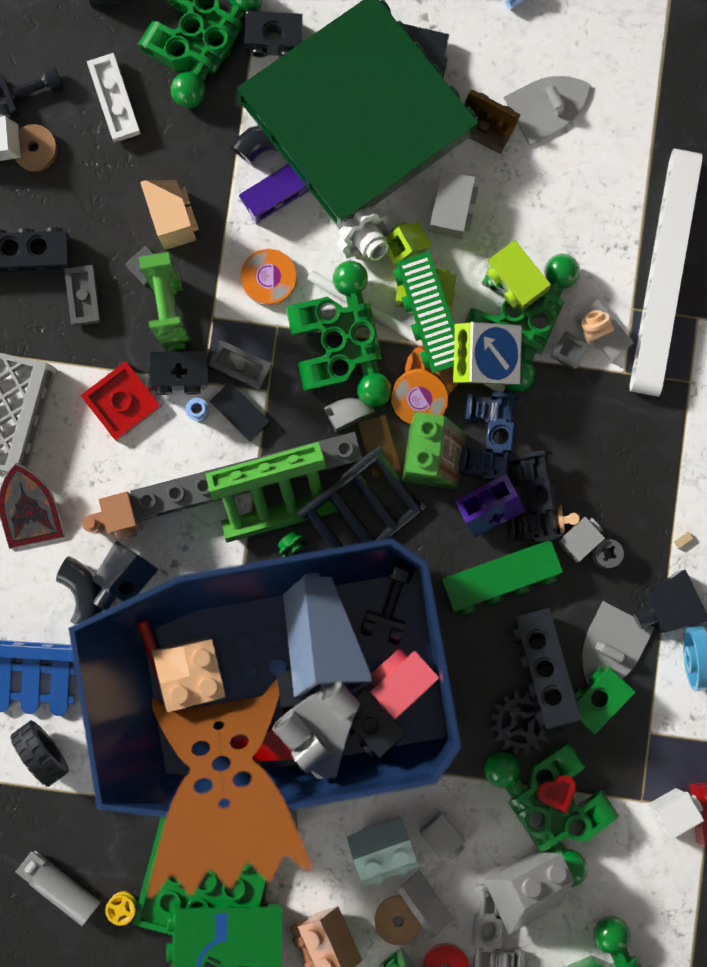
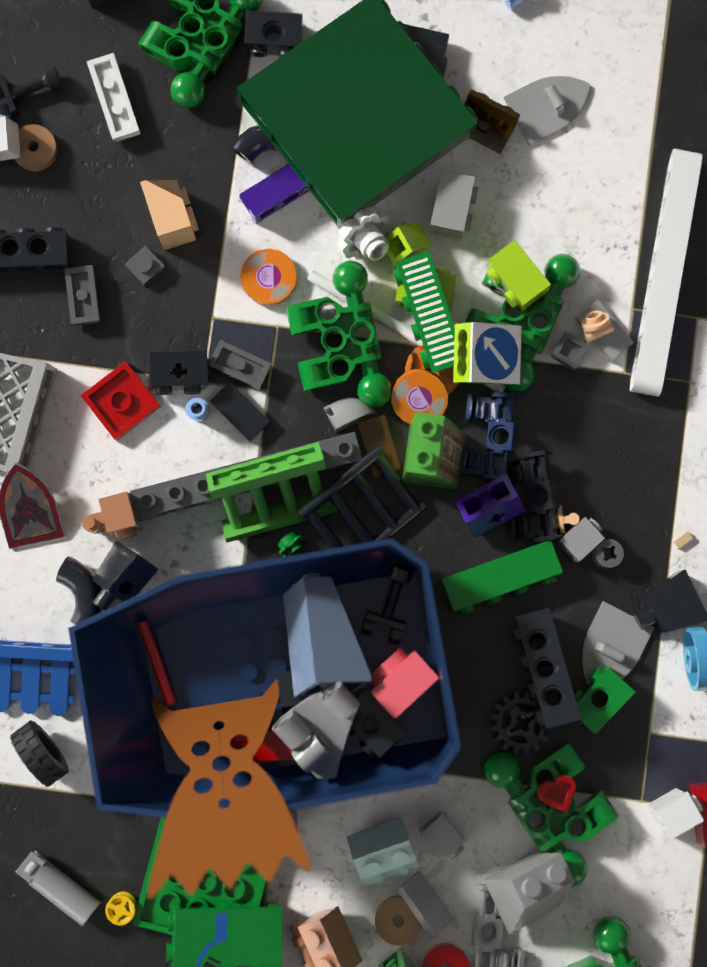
bright green fence [139,252,192,352] -> none
light nougat slope [152,636,226,712] -> none

